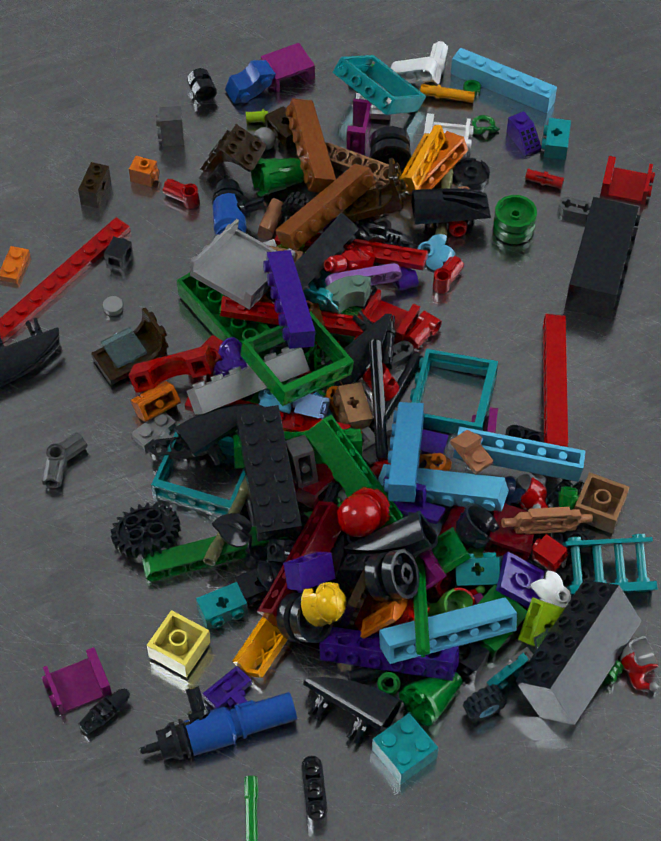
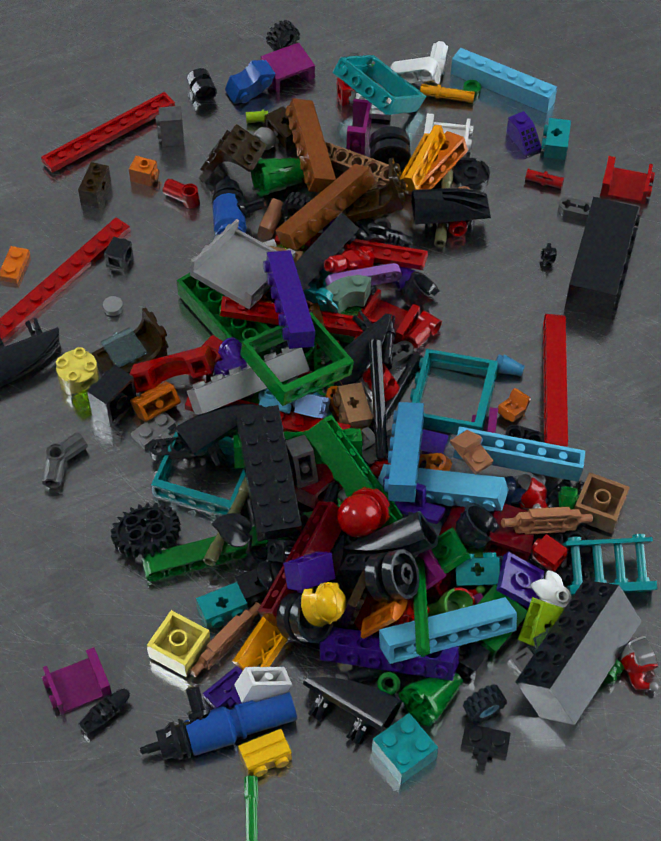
black beam [301,756,327,829] -> none
medium azure plate [417,234,456,271] -> none
red piece [433,256,464,294] -> none
green piece [472,115,500,135] -> none
teal wing [486,652,529,690] -> none
green wheel [493,195,537,244] -> none
none -> red plate [41,92,175,173]
none -> light yellow brick [56,347,99,396]
none -> clear neon green cone [71,388,90,411]
none -> black brick [87,365,137,427]
none -> nougat piece [189,602,261,677]
none -> white brick [234,667,292,703]
none -> yellow brick [238,729,292,777]
none -> black tyre [266,20,300,51]
none -> red bracket [337,78,354,106]
none -> black helmet [401,271,440,311]
none -> black hinge [461,723,511,769]
none -> dark azure cone [496,354,525,377]
none -> orange bracket [498,388,531,422]
none -> black plate [541,243,557,266]

